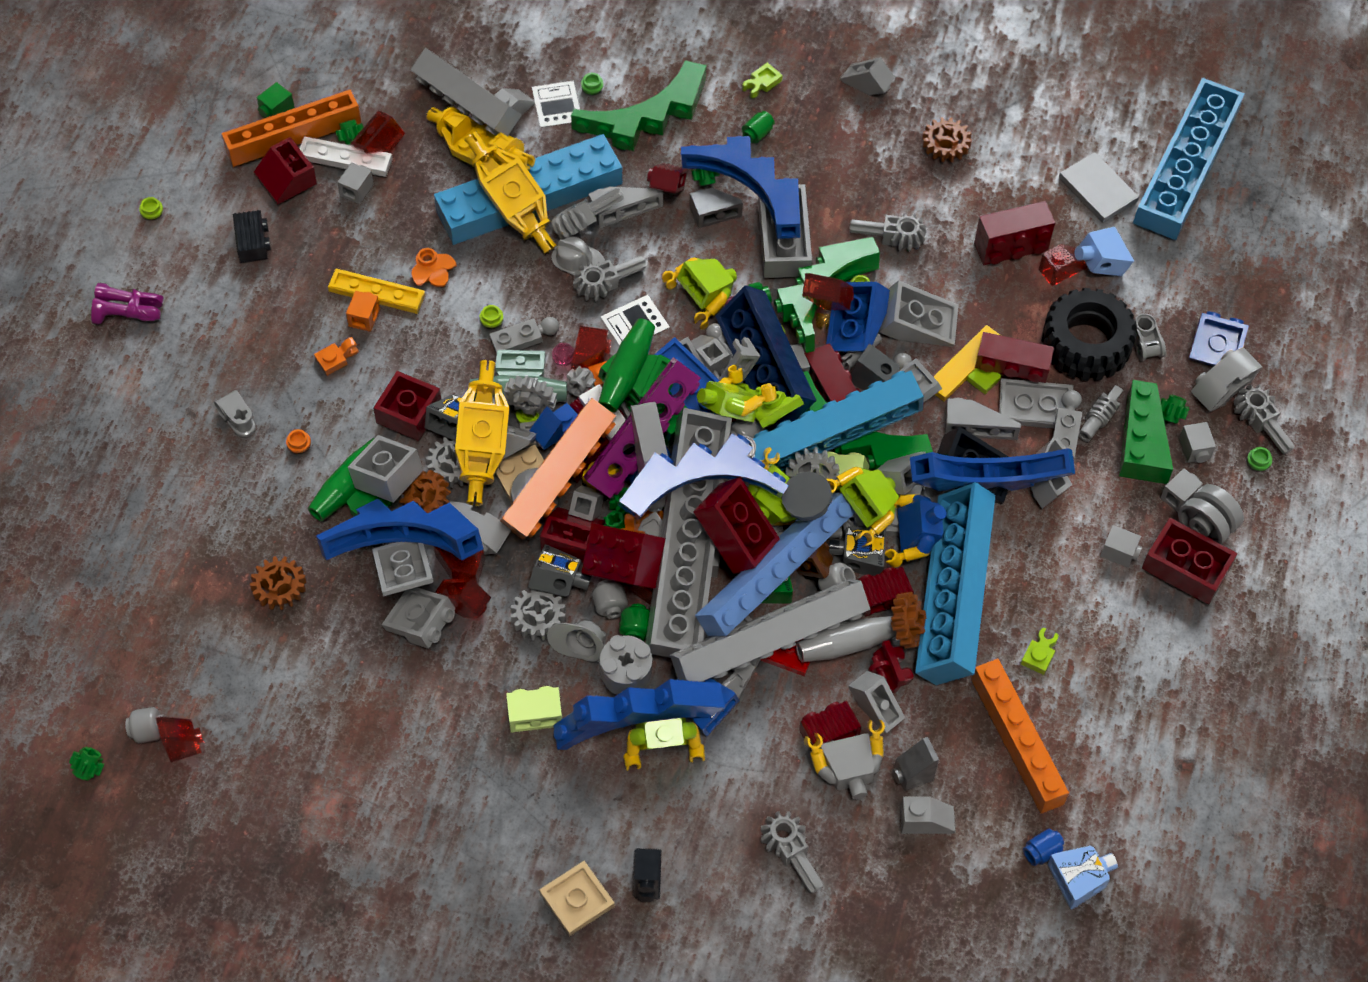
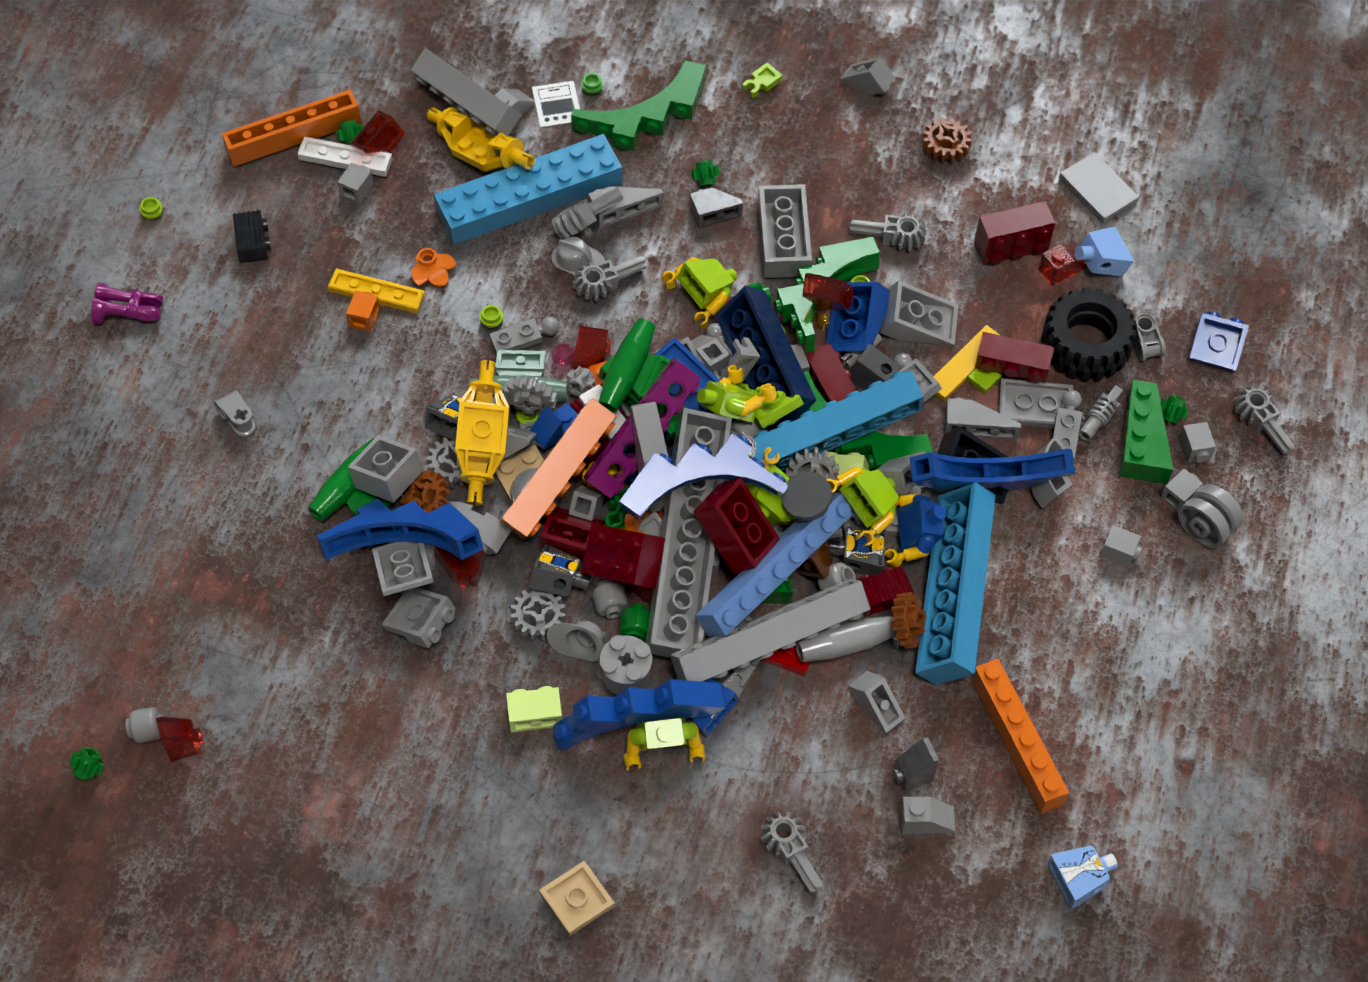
dark orange gear [250,556,307,610] -> none
dark red slope [254,137,317,205] -> none
green brick [257,82,295,118] -> none
orange plate [286,429,311,453] -> none
orange plate [314,337,359,376] -> none
dark red brick [373,371,441,441] -> none
clear red slope [435,578,492,618] -> none
yellow plate [464,131,557,254] -> none
white sticker [601,295,669,345] -> none
black brick [633,848,661,902] -> none
dark red brick [647,162,688,194] -> none
blue arch [681,136,801,239] -> none
green brick [742,111,775,144] -> none
dark red brick [799,701,861,751] -> none
light grey torso [804,719,885,800] -> none
dark red hips [868,640,914,693] -> none
lime plate [1021,627,1058,675] -> none
blue brick [1023,829,1064,866] -> none
dark azure brick [1133,78,1245,240] -> none
dark red brick [1141,518,1238,605] -> none
light grey brick [1191,347,1262,412] -> none
bright green plate [1247,447,1272,471] -> none

